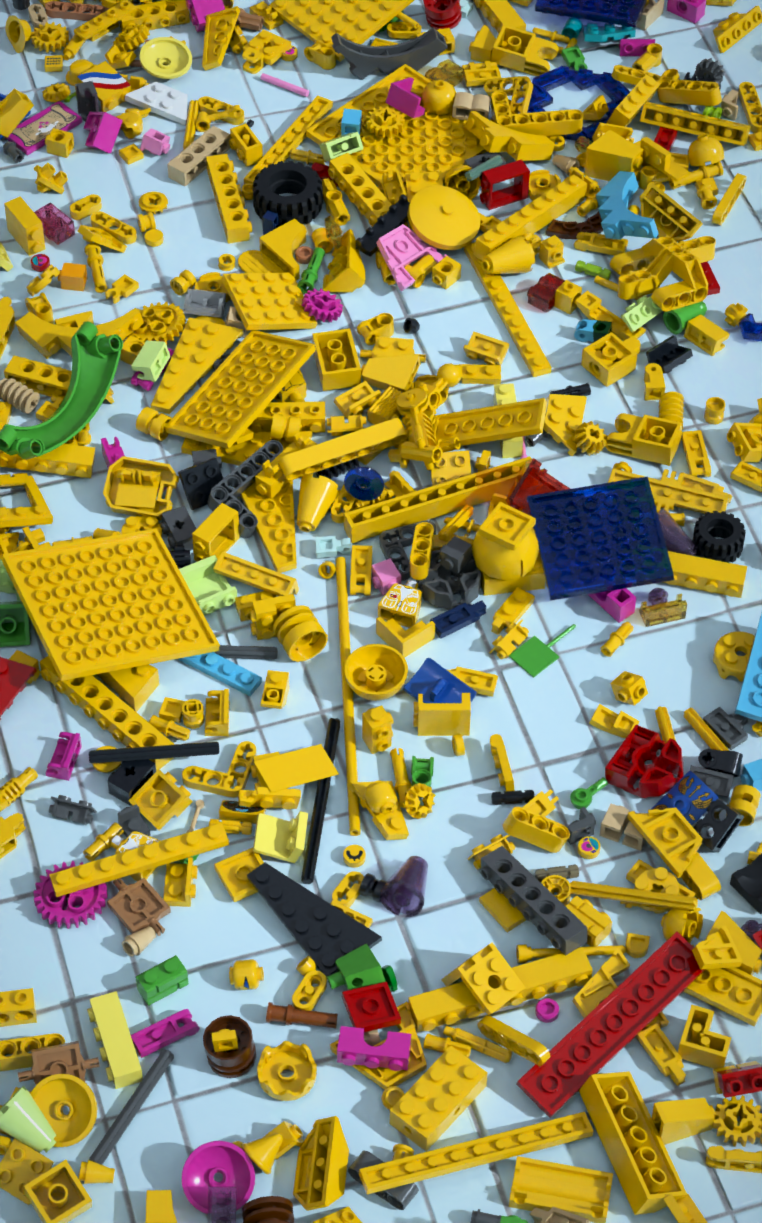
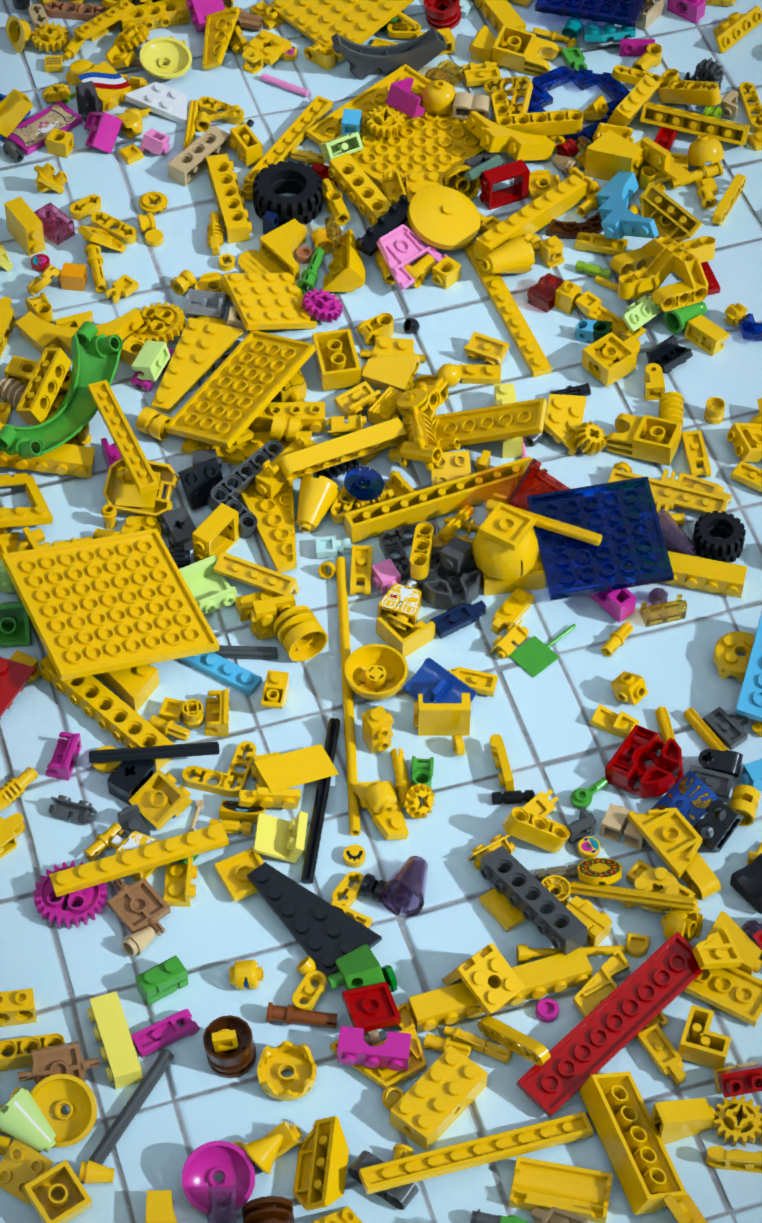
none -> yellow brick [15,347,72,425]
none -> yellow plate [88,380,159,494]
none -> yellow pin [101,504,117,530]
none -> yellow hinge [207,212,223,256]
none -> yellow piece [387,613,415,631]
none -> yellow axle [485,499,602,546]
none -> red wheel [556,139,579,157]
none -> tile [577,858,622,885]

